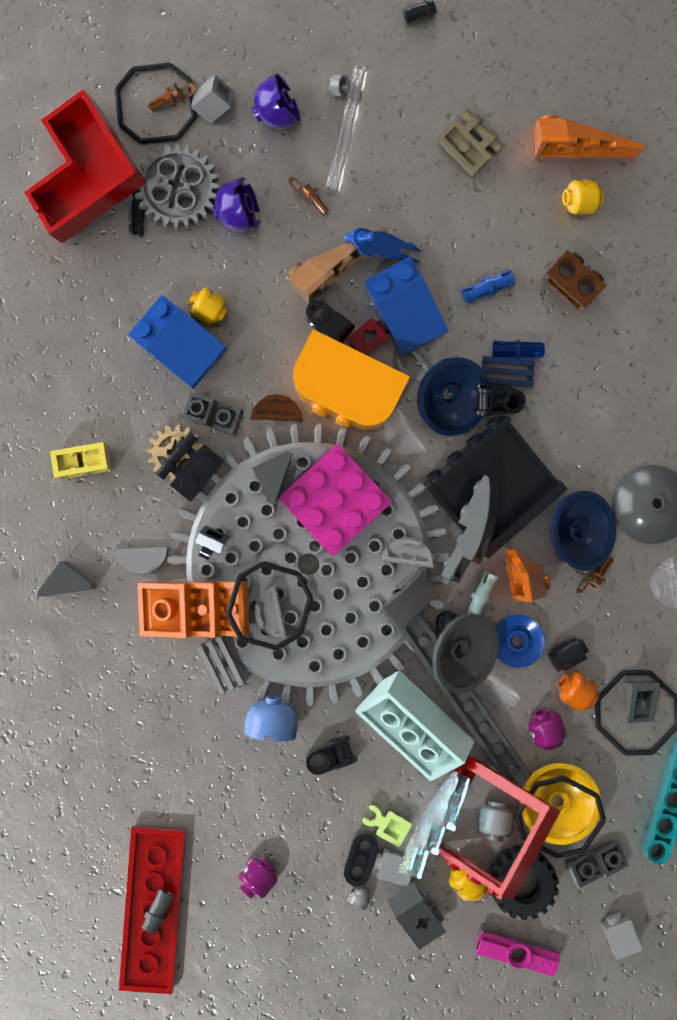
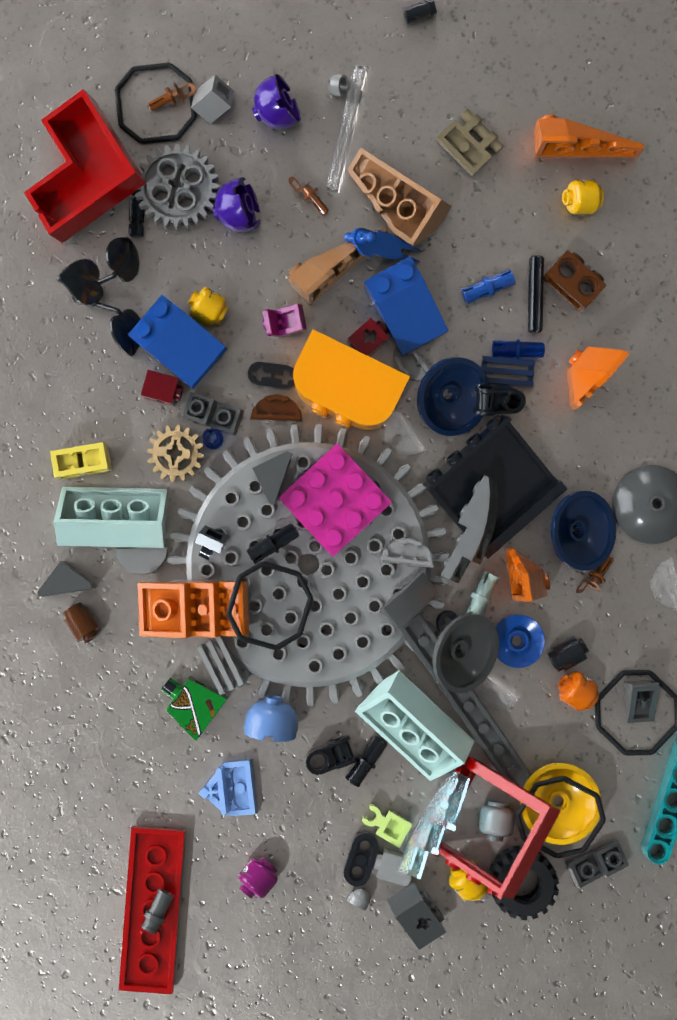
black plate [155,432,225,502] -> none
light grey tile [255,585,287,638] -> none
black piece [305,300,355,344] -> none
dark pink piece [475,930,560,976] -> none
magenta head [528,708,566,750] -> none
light grey brick [601,913,643,960] -> none
none -> light aqua slope [54,487,168,548]
none -> black plant [57,237,141,356]
none -> reddish brown brick [63,602,100,644]
none -> dark red brick [141,370,184,406]
none -> green torso [161,677,229,741]
none -> light blue slope [198,759,258,816]
none -> clear blue pin [202,428,224,450]
none -> black axle [246,524,299,565]
none -> black beam [248,362,295,390]
none -> magenta bracket [263,304,307,338]
none -> black axle [345,736,387,787]
none -> medium nougat wedge [347,148,452,246]
none -> black axle [528,255,544,333]
none -> orange wedge [567,347,629,410]

